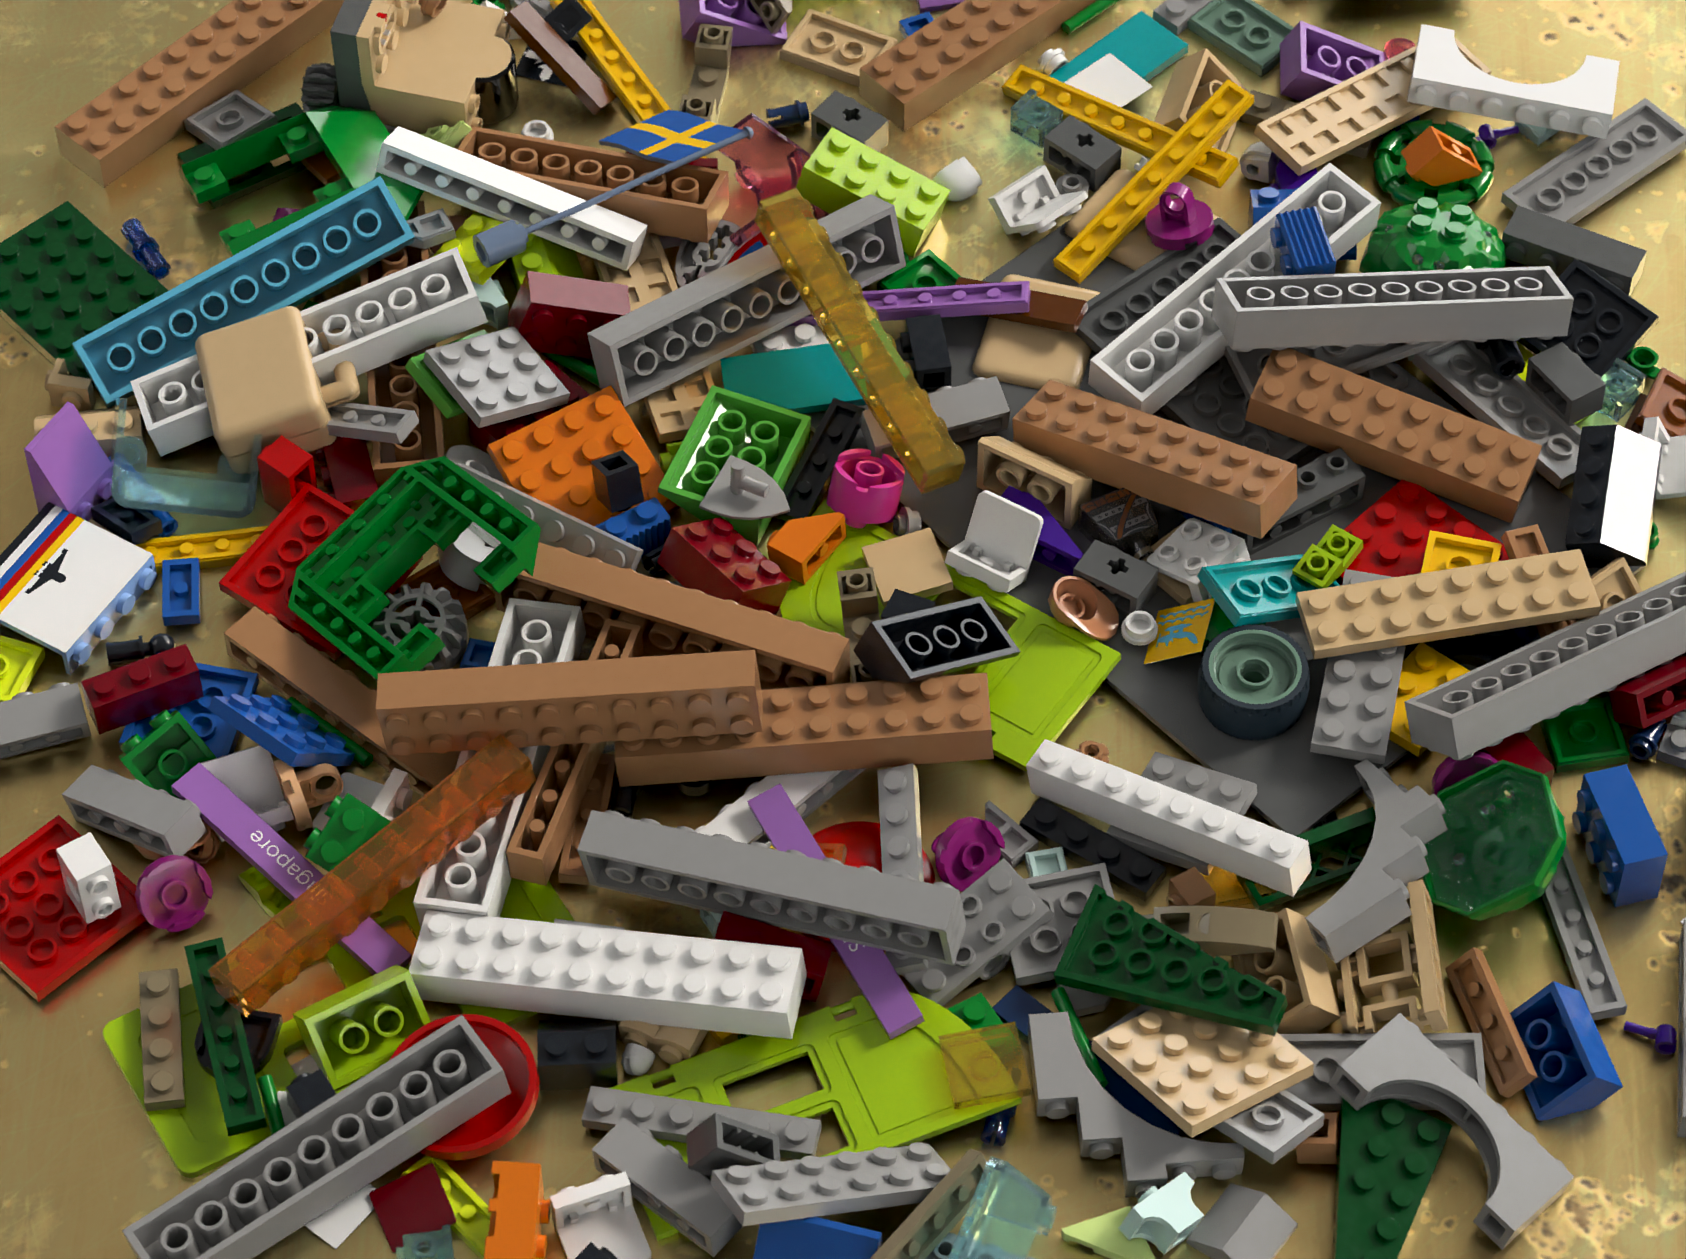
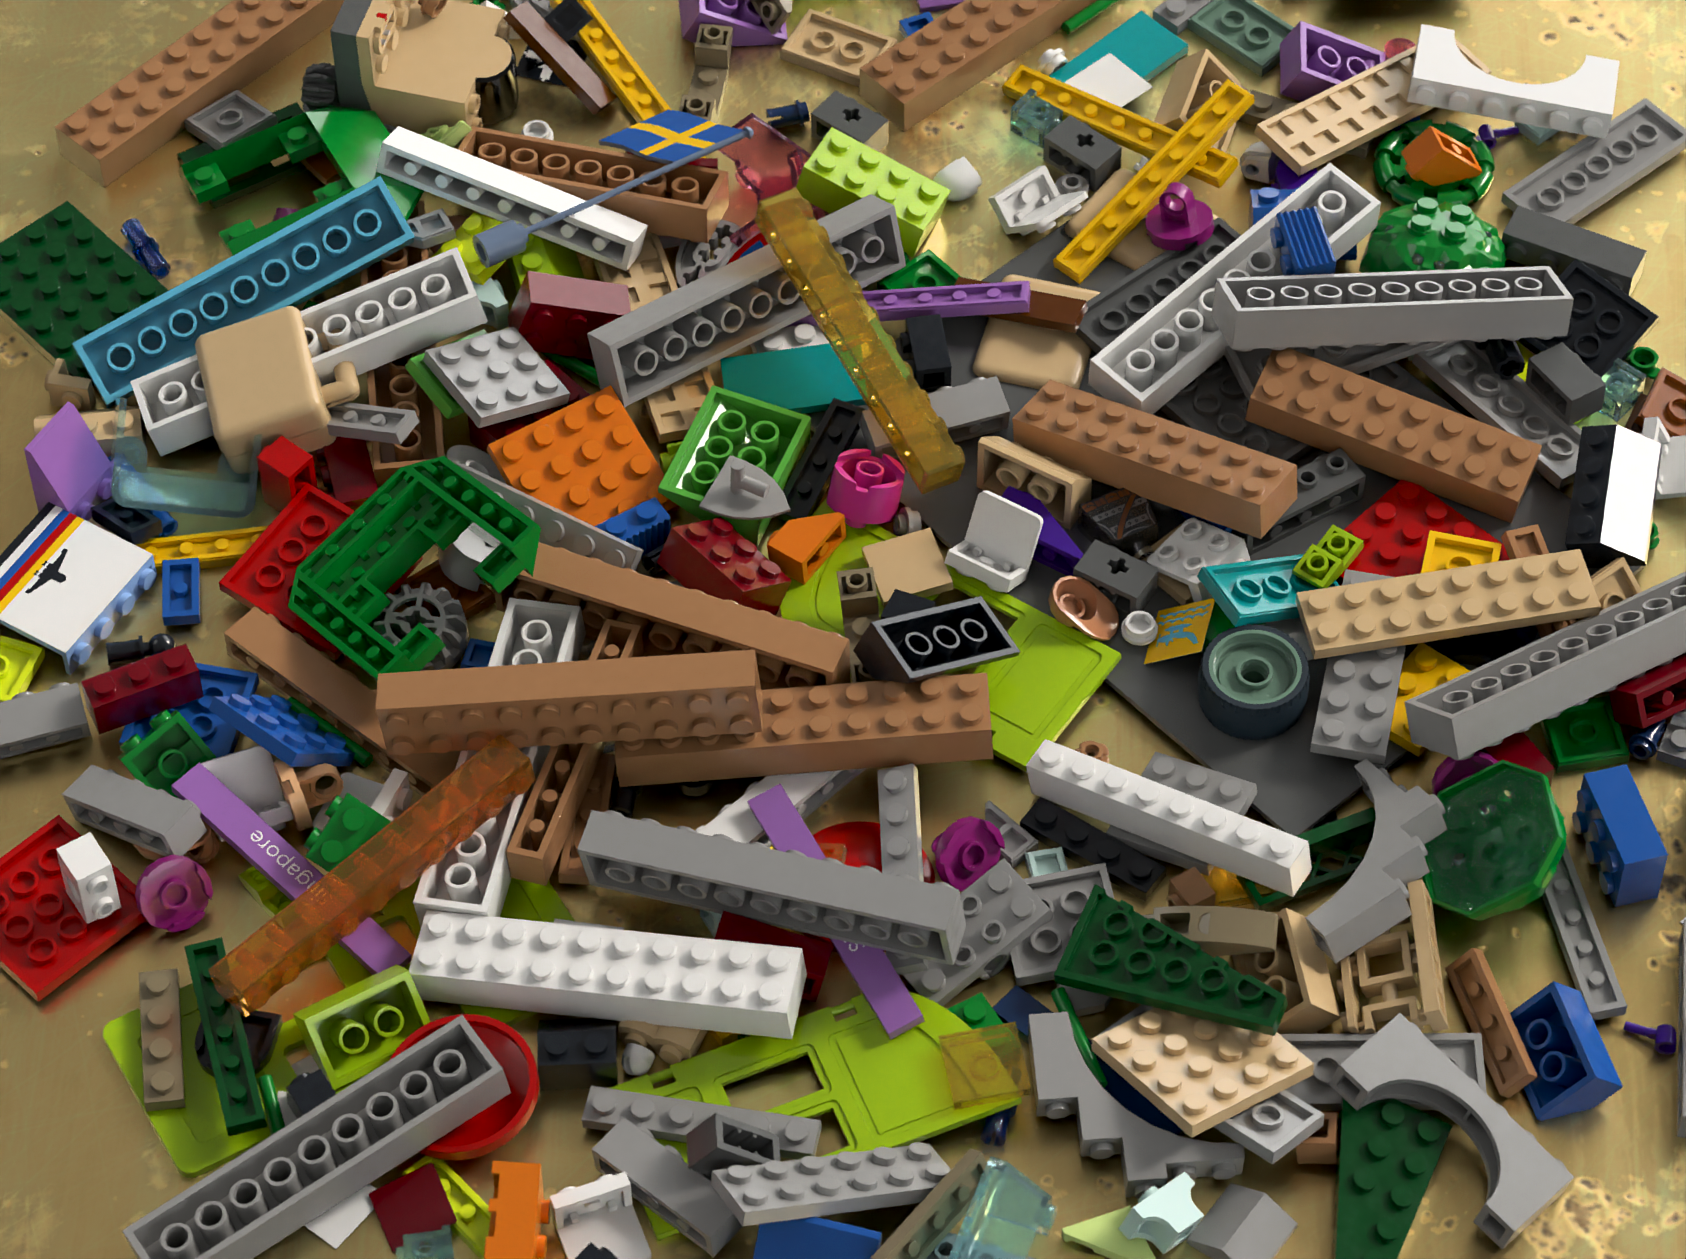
black brick [591,450,644,513] -> none

